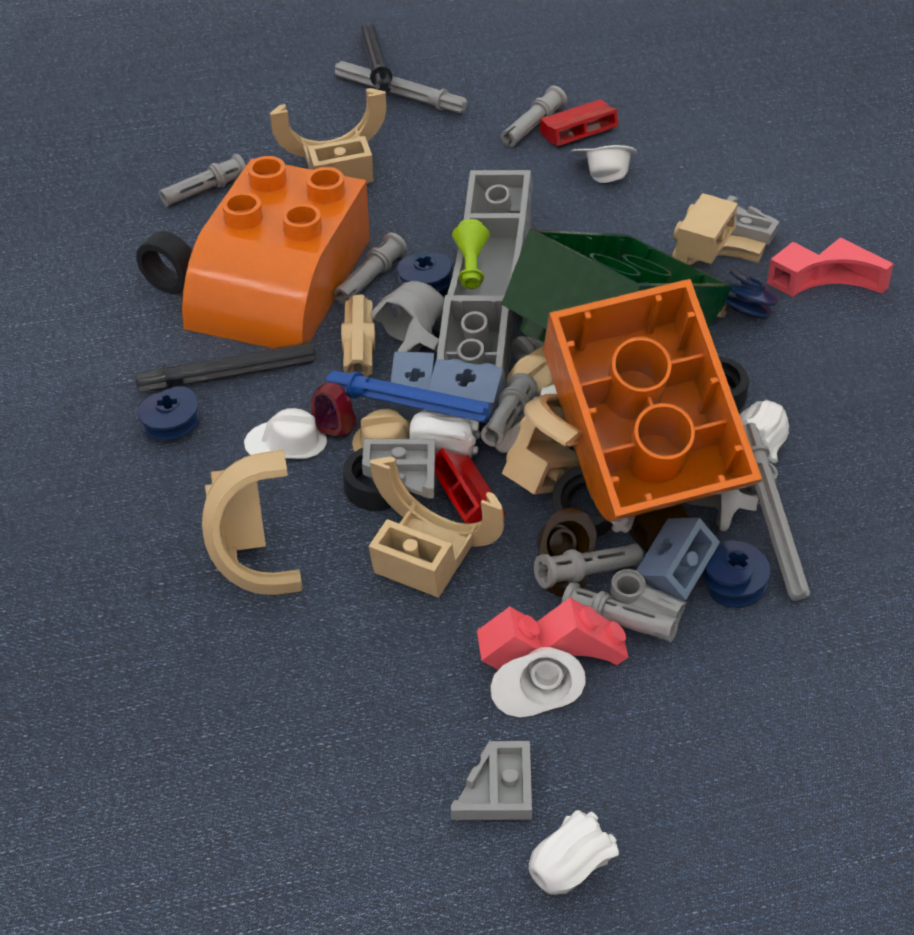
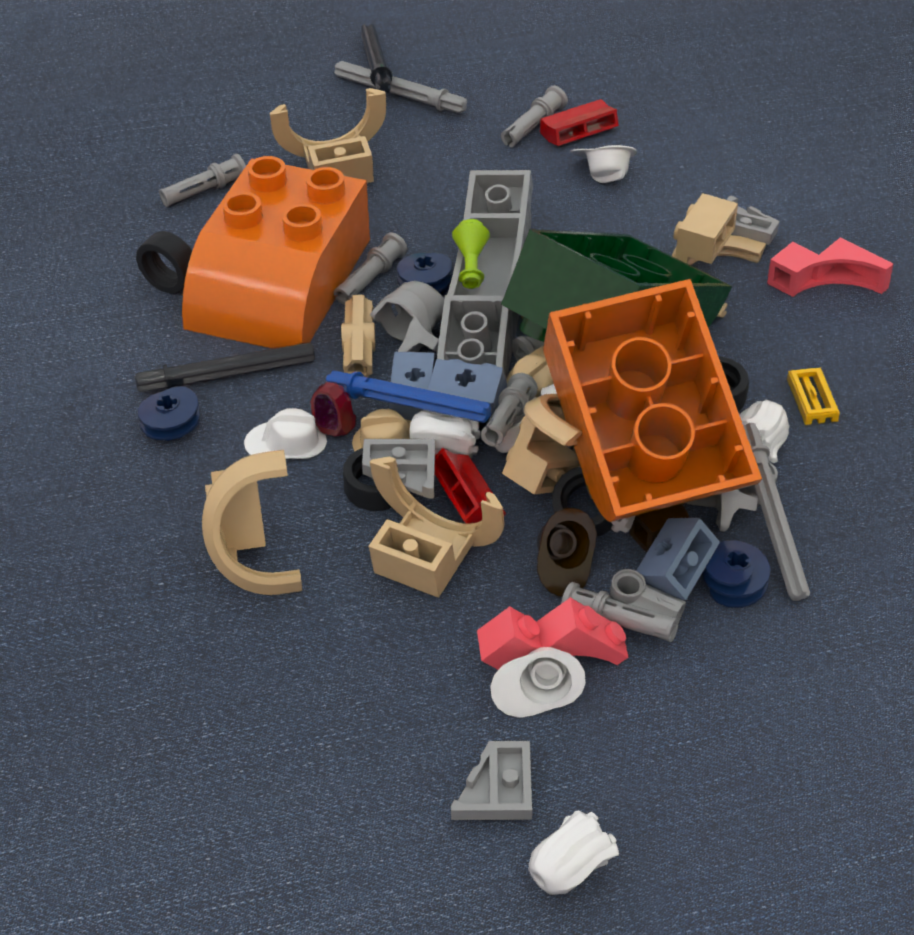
light grey pin [534,543,643,588] -> none
dark blue piece [723,269,778,317] -> none
none -> yellow tile [787,367,840,425]

